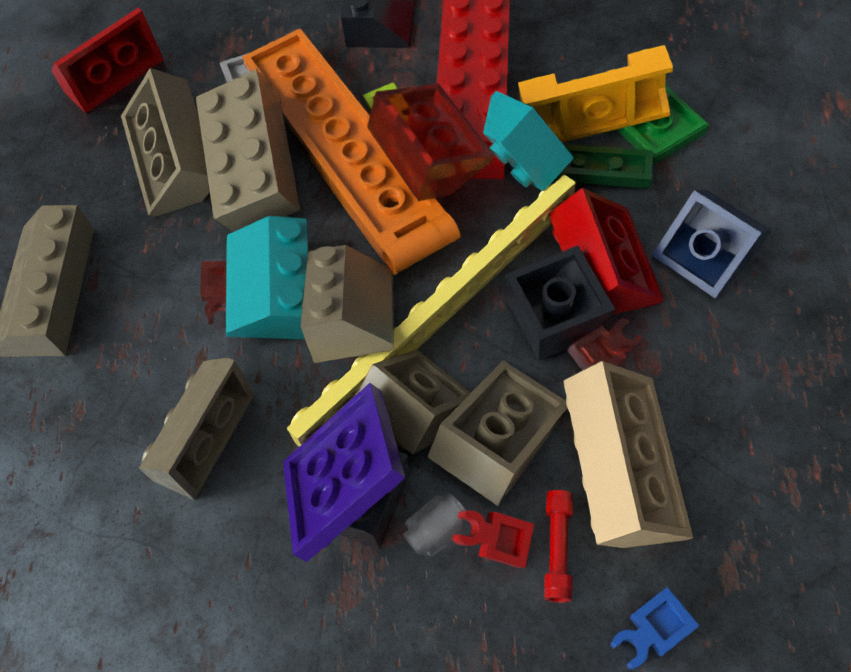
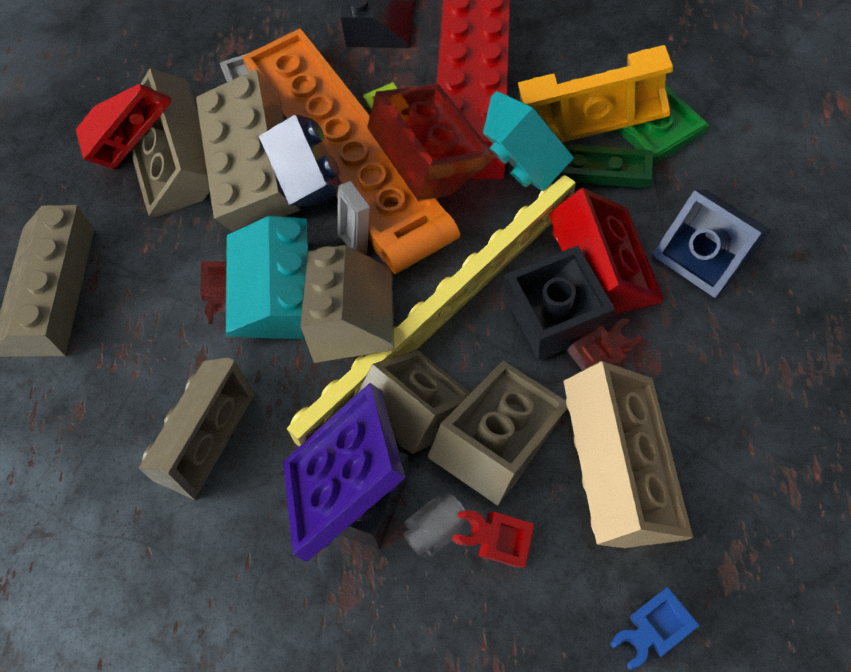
red slope [51,8,164,113] -> none
red bar [544,490,573,603] -> none
none -> red slope [76,83,172,169]
none -> slope [259,114,341,207]
none -> light grey tile [337,181,370,256]

